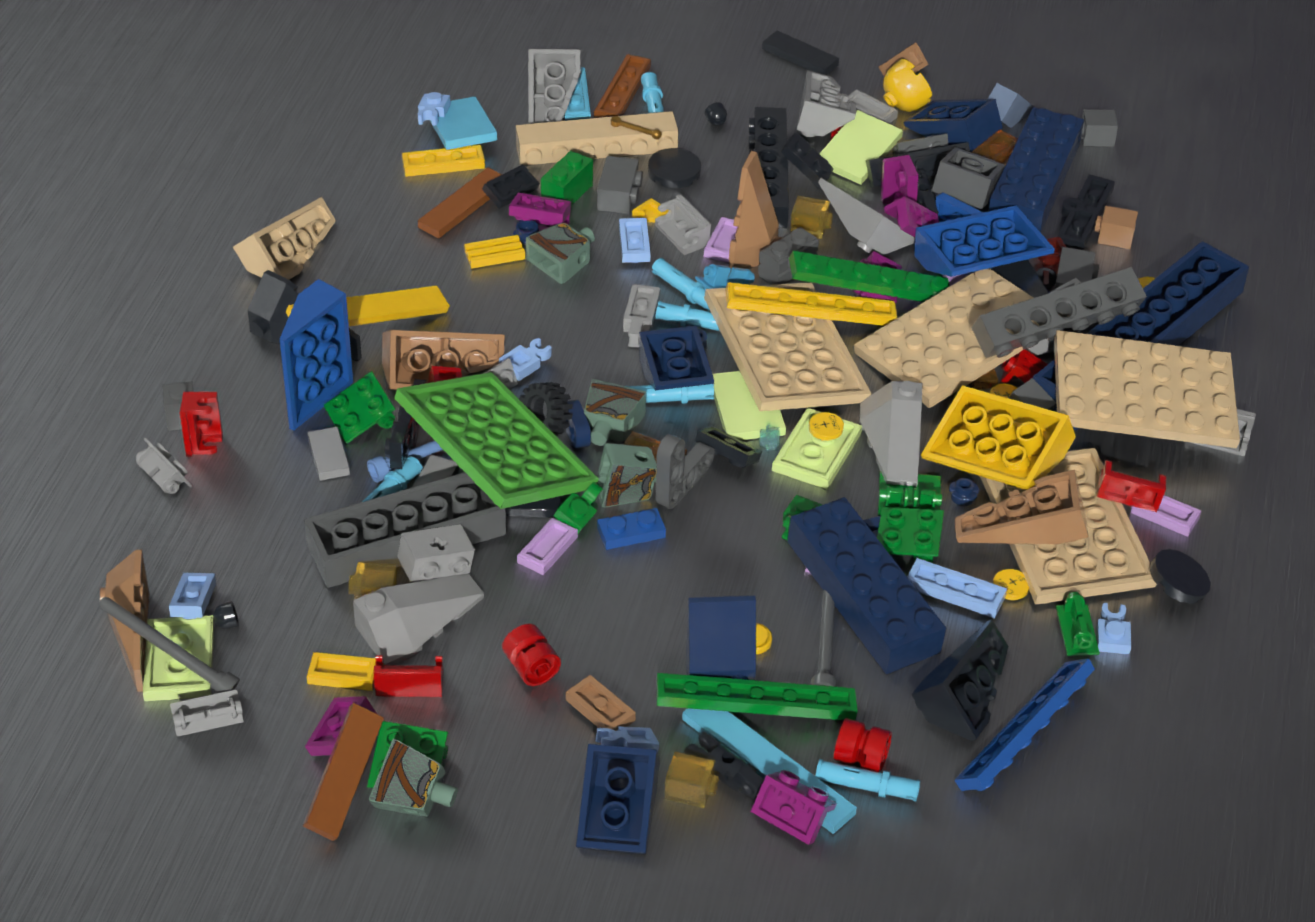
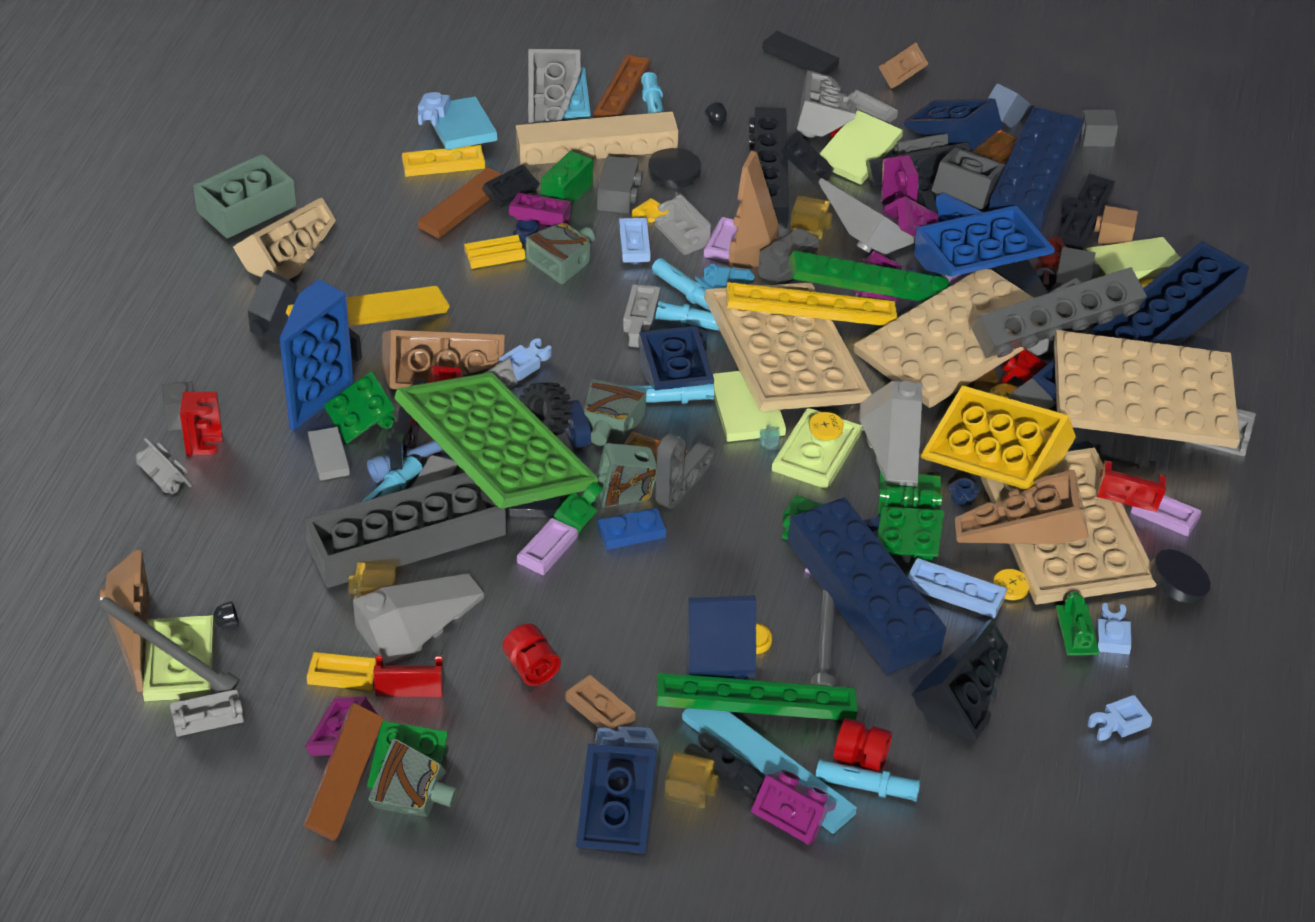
light blue plate [169,573,216,619] -> none
light grey brick [397,524,475,582] -> none
pearl gold hinge [610,116,662,140] -> none
black plate [695,427,762,468] -> none
yellow cylinder [883,59,932,112] -> none
blue plate [955,658,1095,791] -> none
none -> sand green brick [193,154,296,239]
none -> yellowish green tile [1086,237,1180,280]
none -> light blue plate [1088,695,1152,741]

